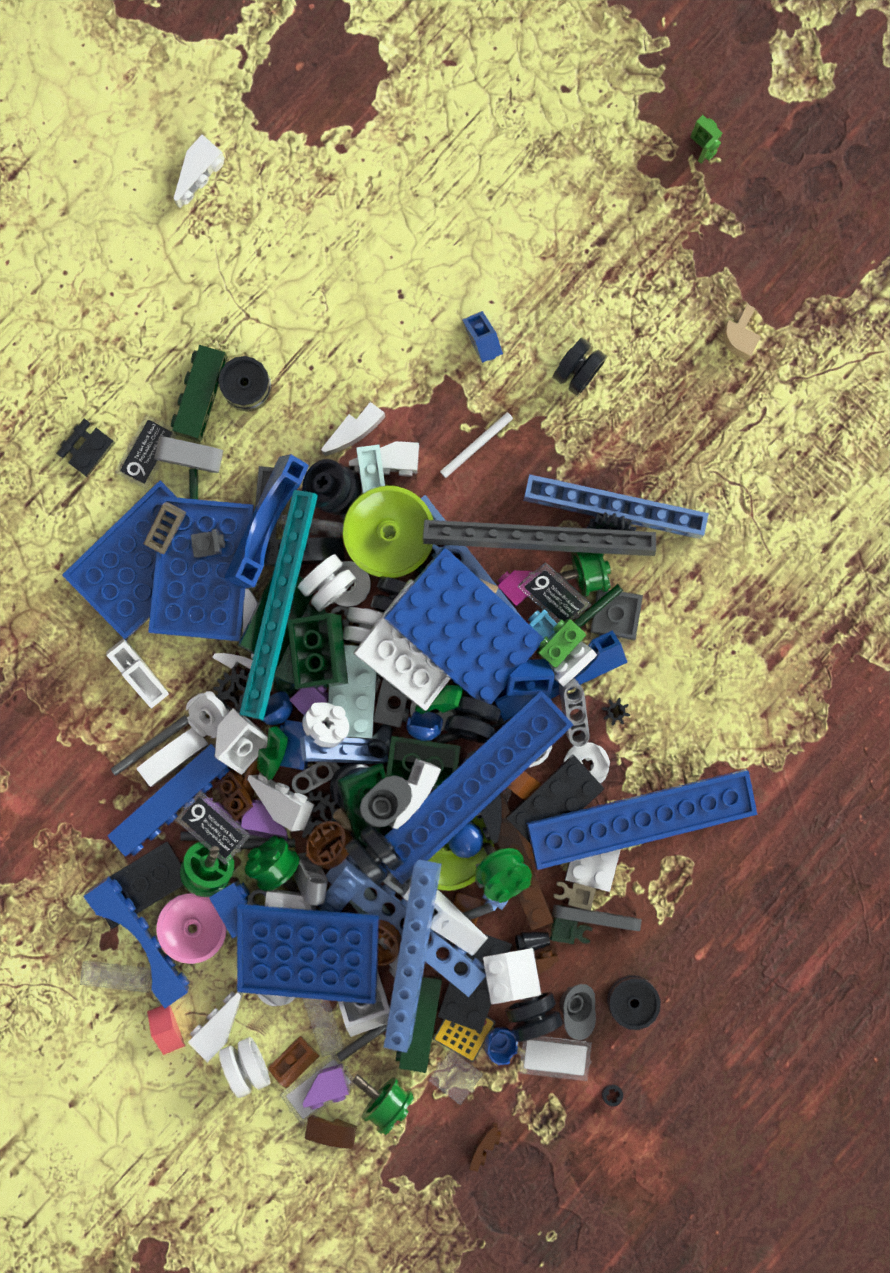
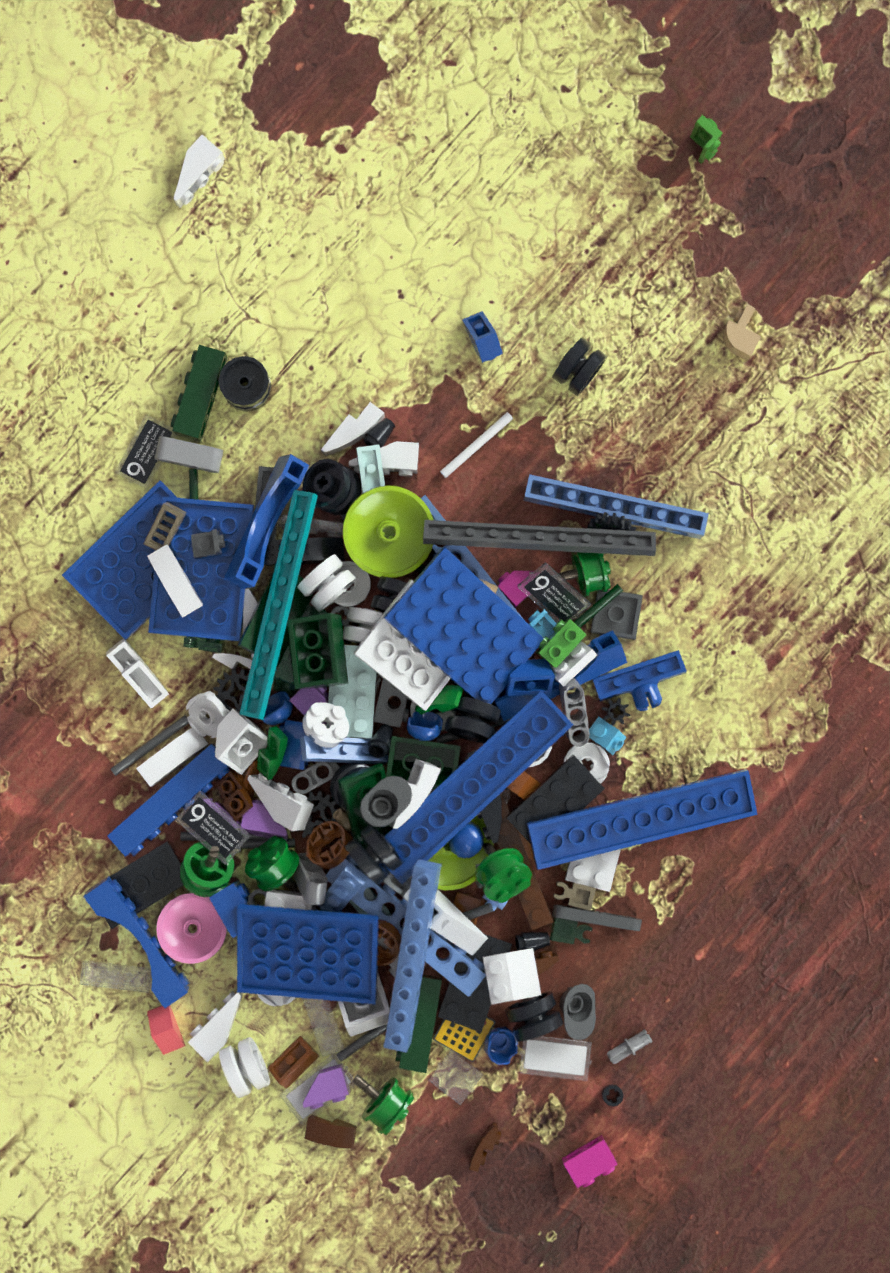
black plate [56,418,115,478] -> none
black wheel [607,975,661,1030] -> none
none -> white slope [147,544,203,618]
none -> clear green plate [183,637,226,653]
none -> black cone [363,418,396,448]
none -> dark pink brick [562,1135,618,1188]
none -> medium azure bracket [589,716,626,755]
none -> blue plate [592,650,687,711]
none -> light grey axle [607,1029,652,1064]

